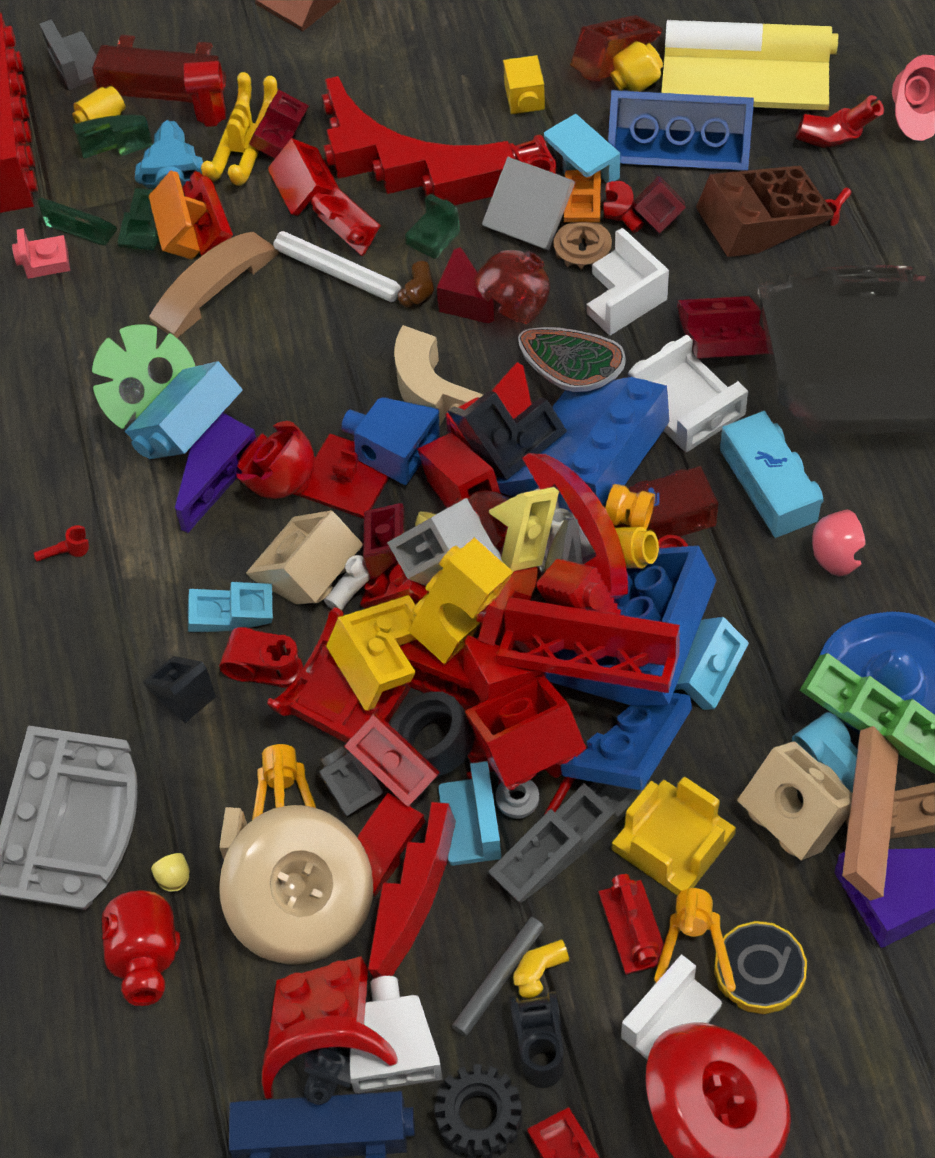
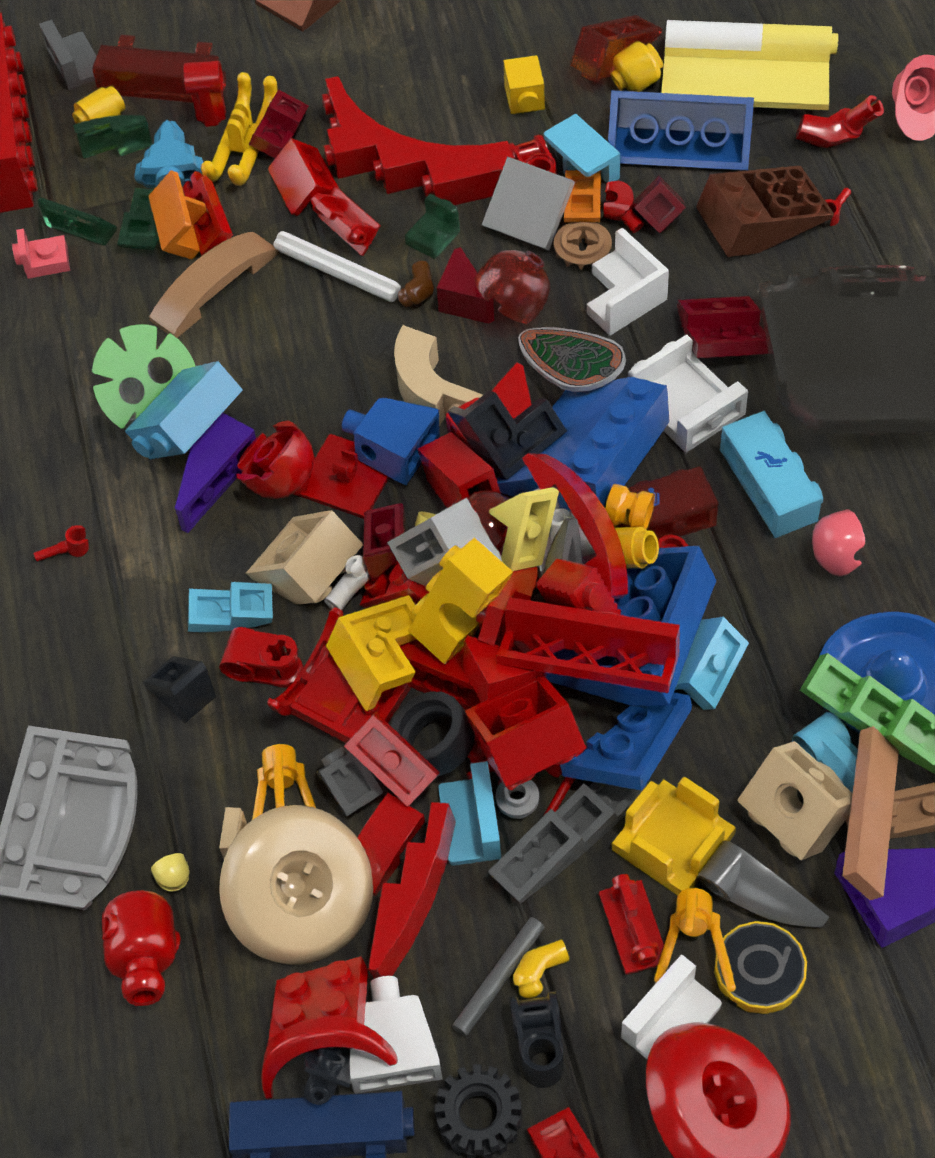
none -> dark grey piece [697,840,829,928]

